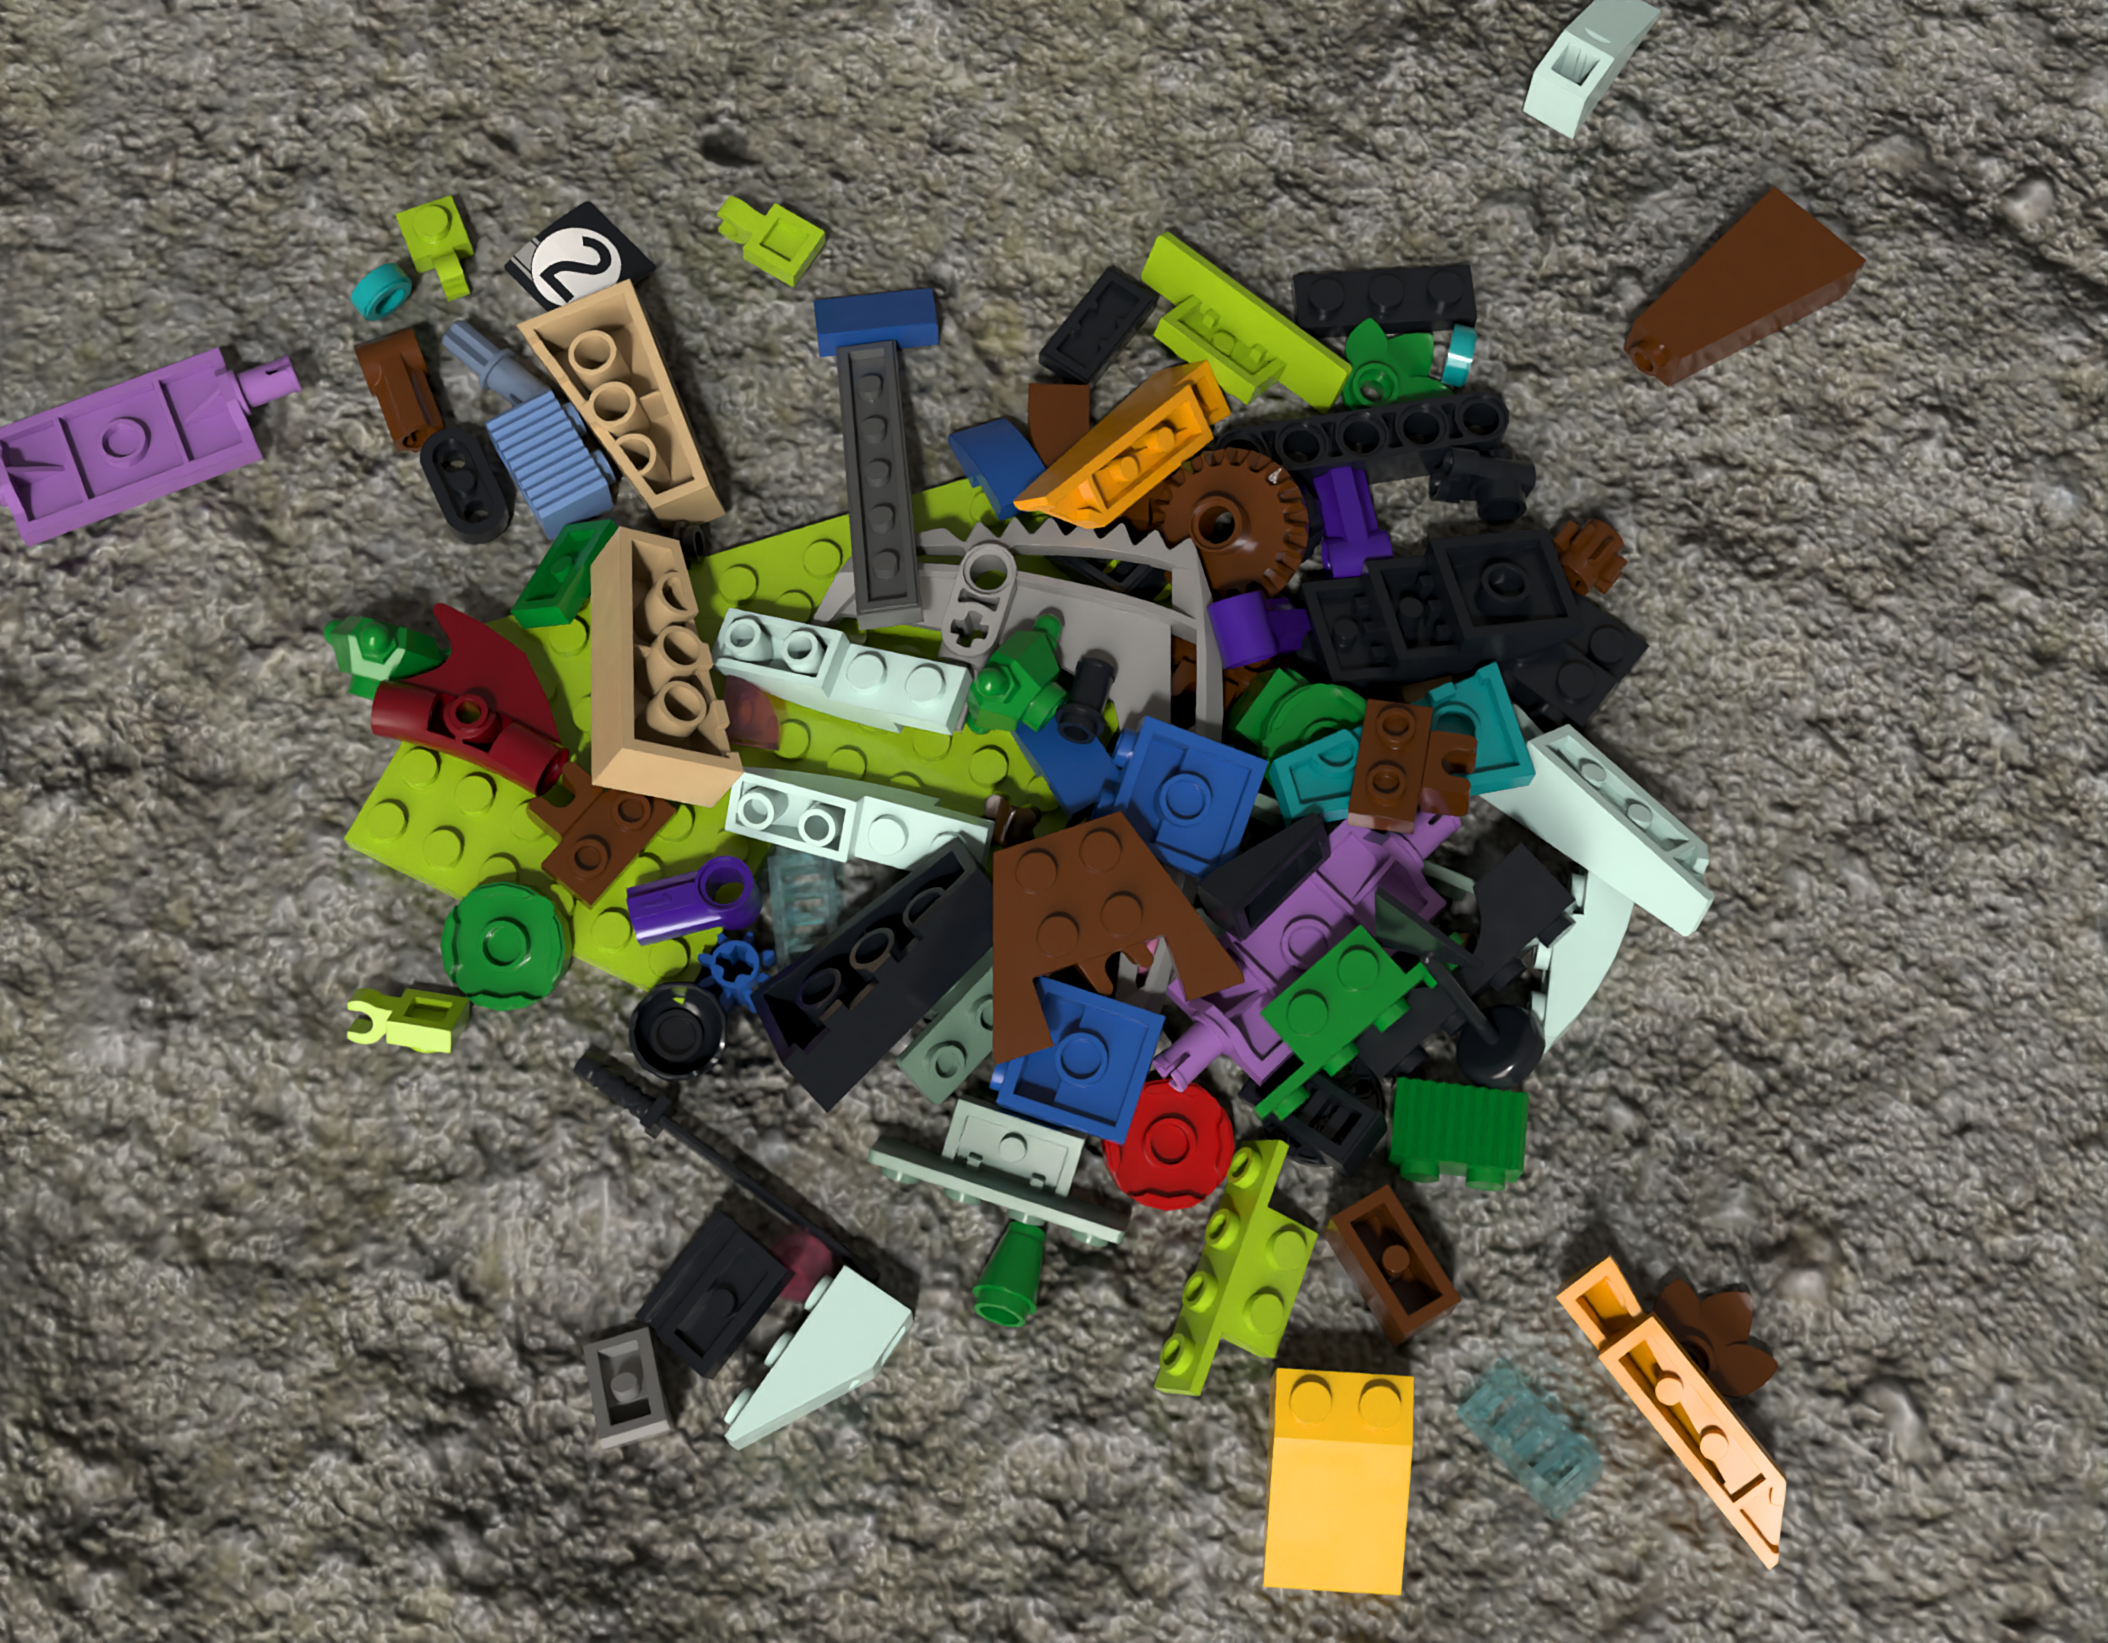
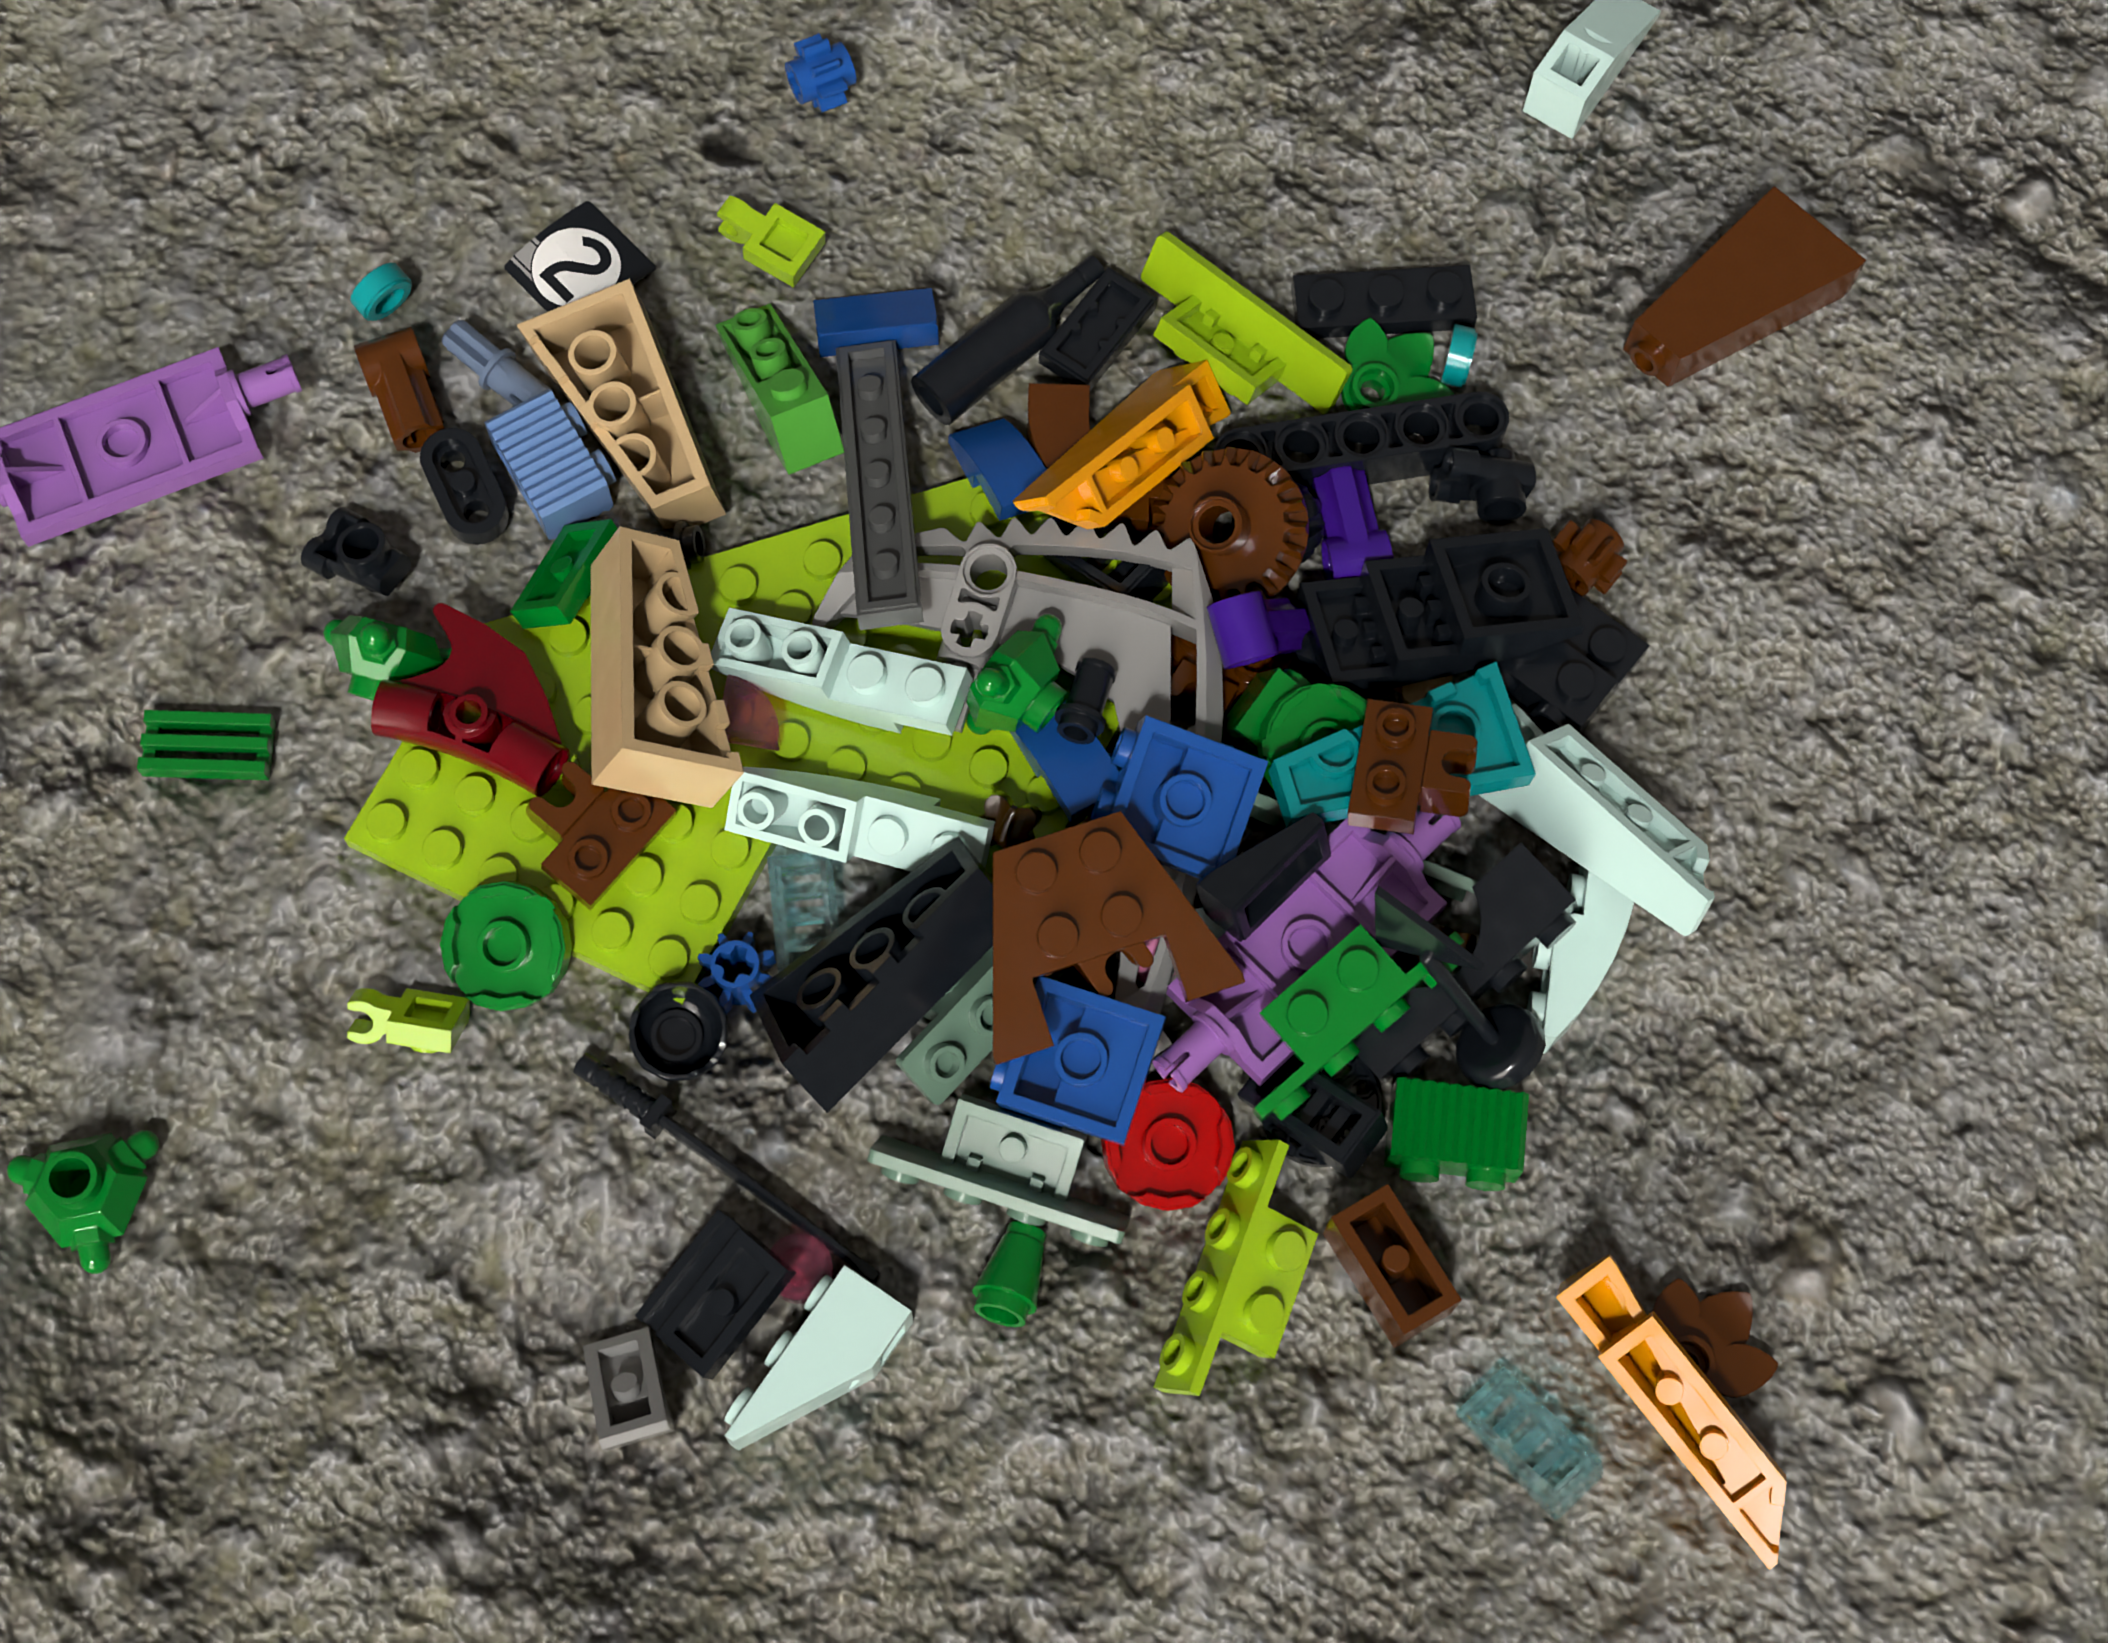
lime plate [395,195,474,302] -> none
dark purple piece [626,855,763,946] -> none
yellow slope [1262,1368,1414,1596] -> none
none -> green rock [7,1130,160,1274]
none -> green tile [137,710,276,781]
none -> black plate [301,507,411,596]
none -> bright green slope [715,303,844,475]
none -> blue gear [785,33,857,113]
none -> black piece [911,255,1105,425]

